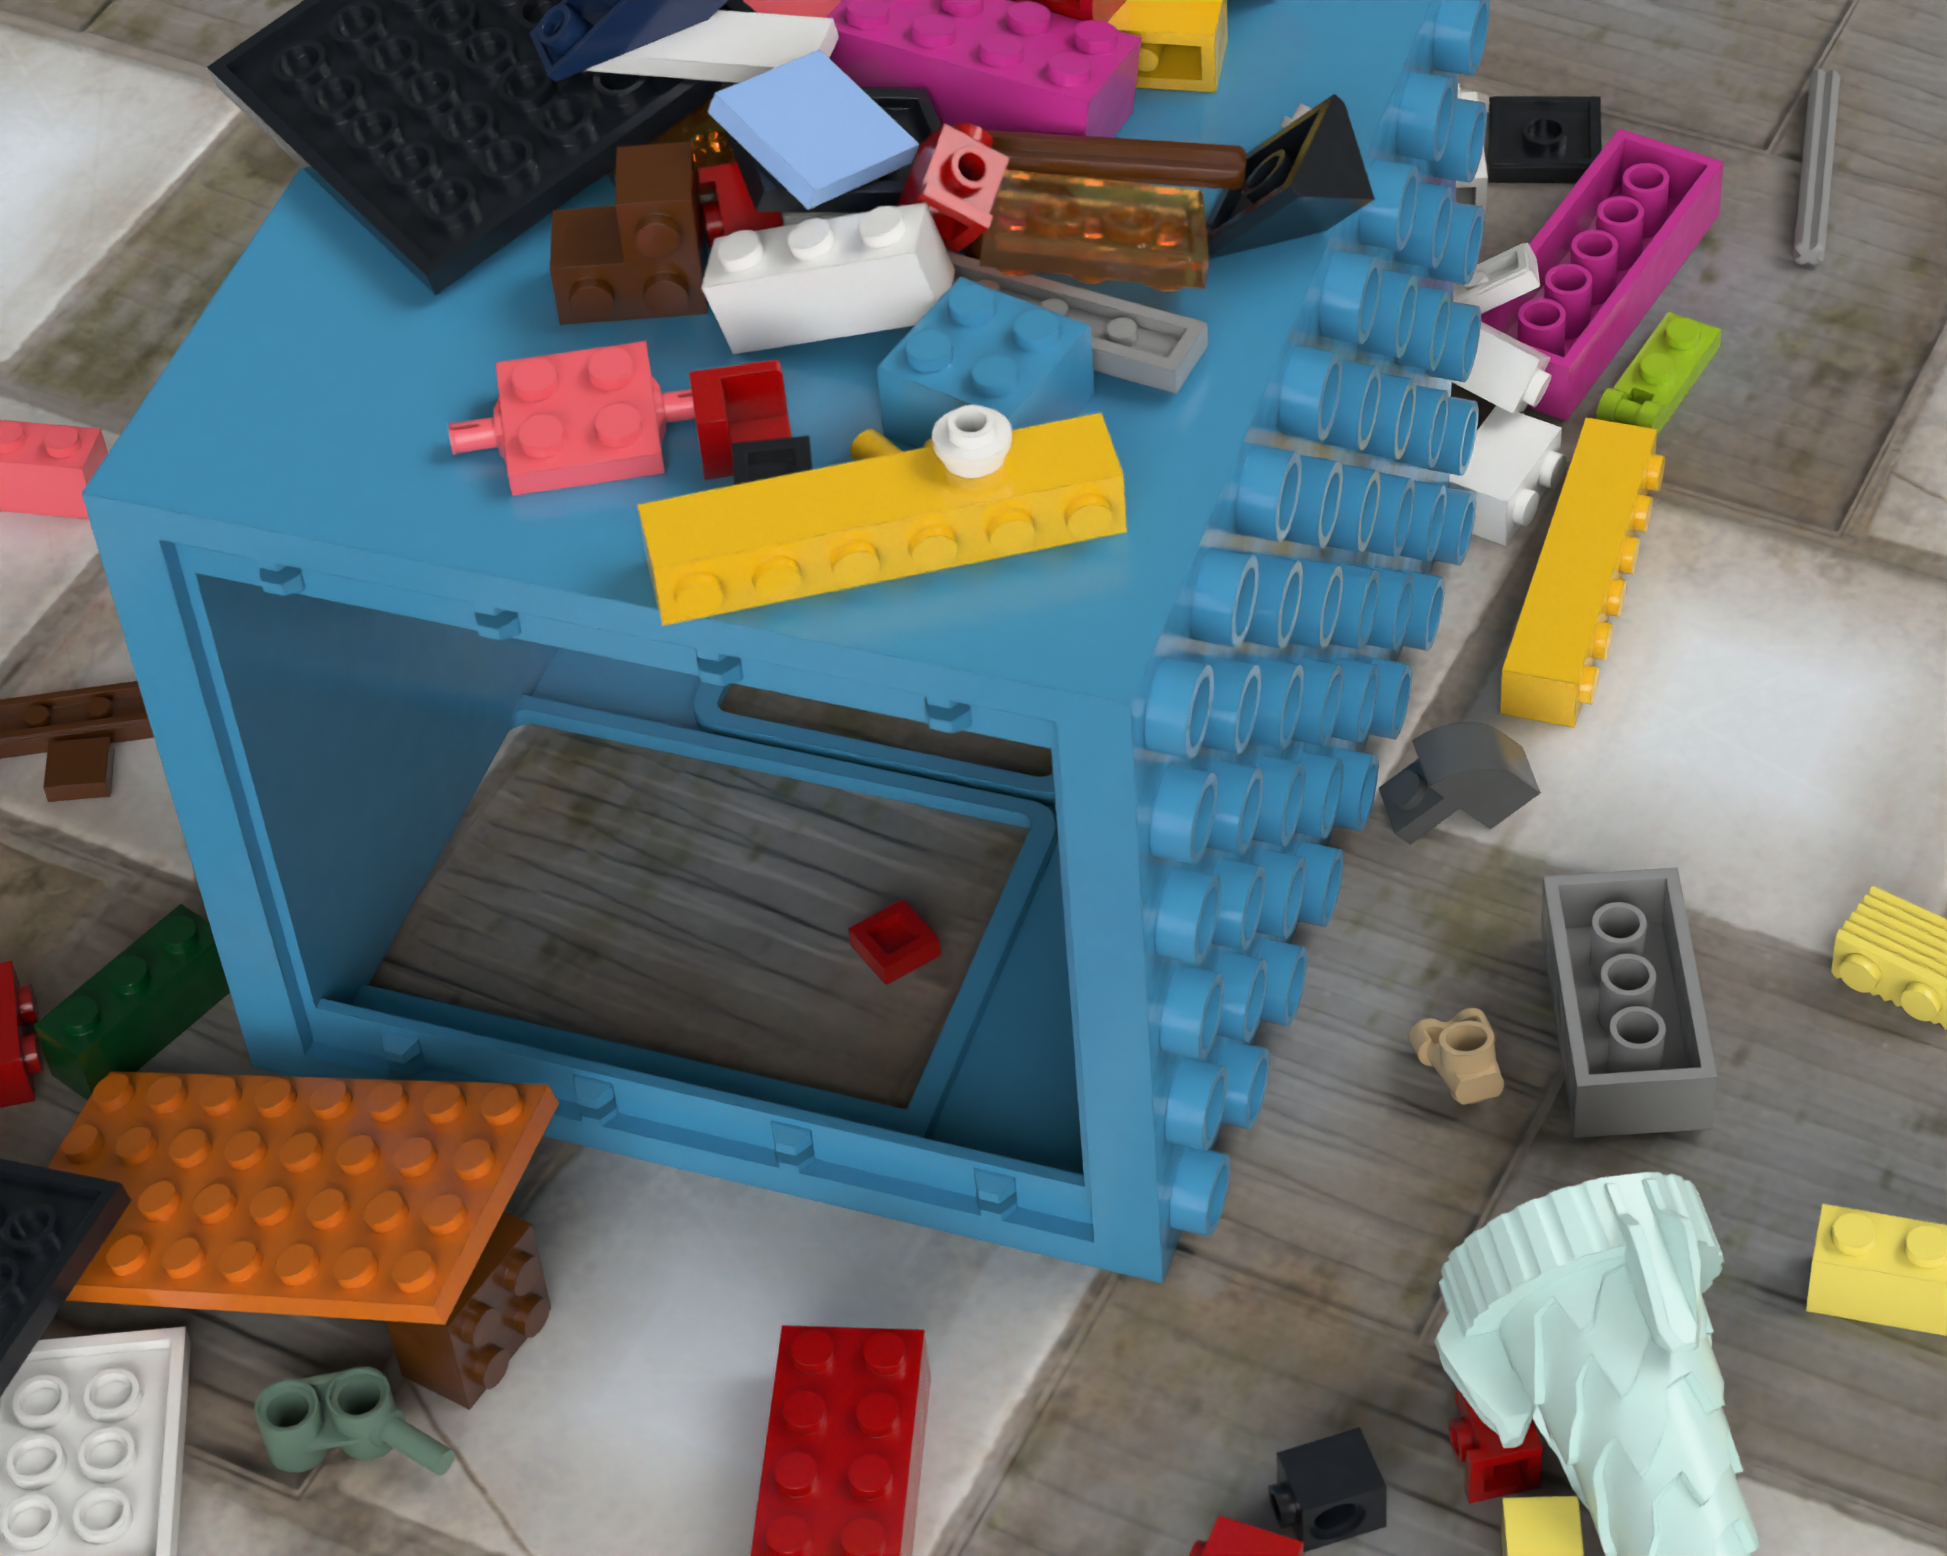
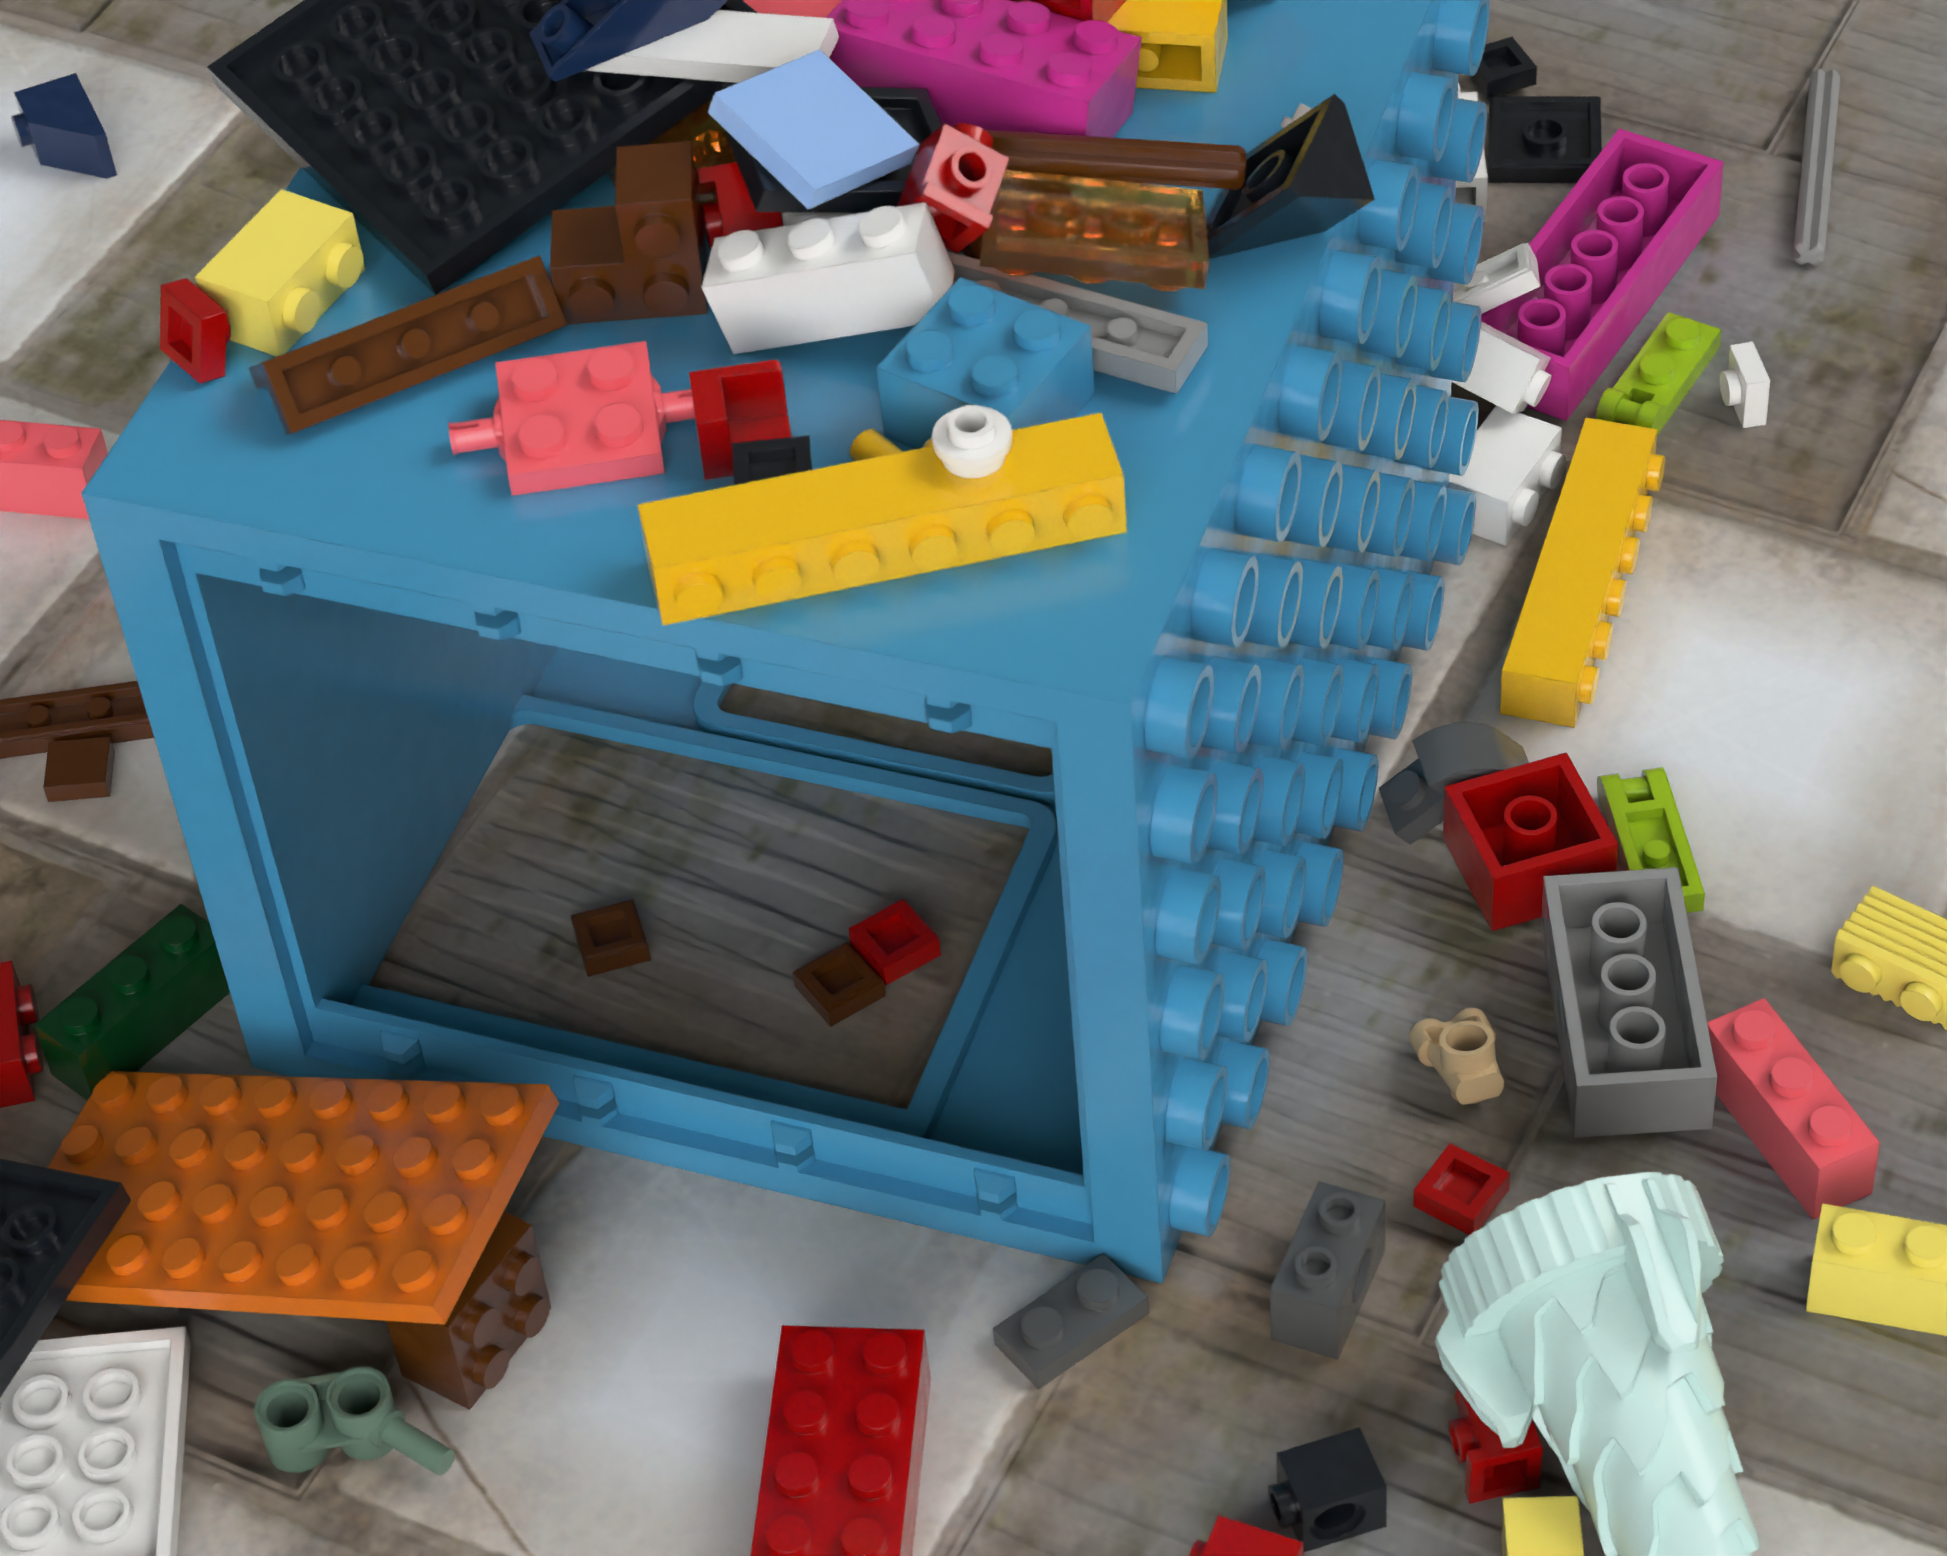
none -> dark blue slope [11,73,117,179]
none -> red plate [160,278,231,384]
none -> light yellow brick [195,189,365,357]
none -> reddish brown fence [248,255,567,435]
none -> reddish brown tile [570,899,651,977]
none -> reddish brown tile [793,941,886,1027]
none -> dark grey plate [993,1253,1149,1390]
none -> dark grey brick [1270,1181,1386,1360]
none -> red plate [1413,1143,1510,1235]
none -> red brick [1443,752,1618,931]
none -> black plate [1469,36,1537,100]
none -> lime plate [1597,767,1705,913]
none -> coral brick [1707,998,1880,1220]
none -> white plate [1720,341,1770,428]

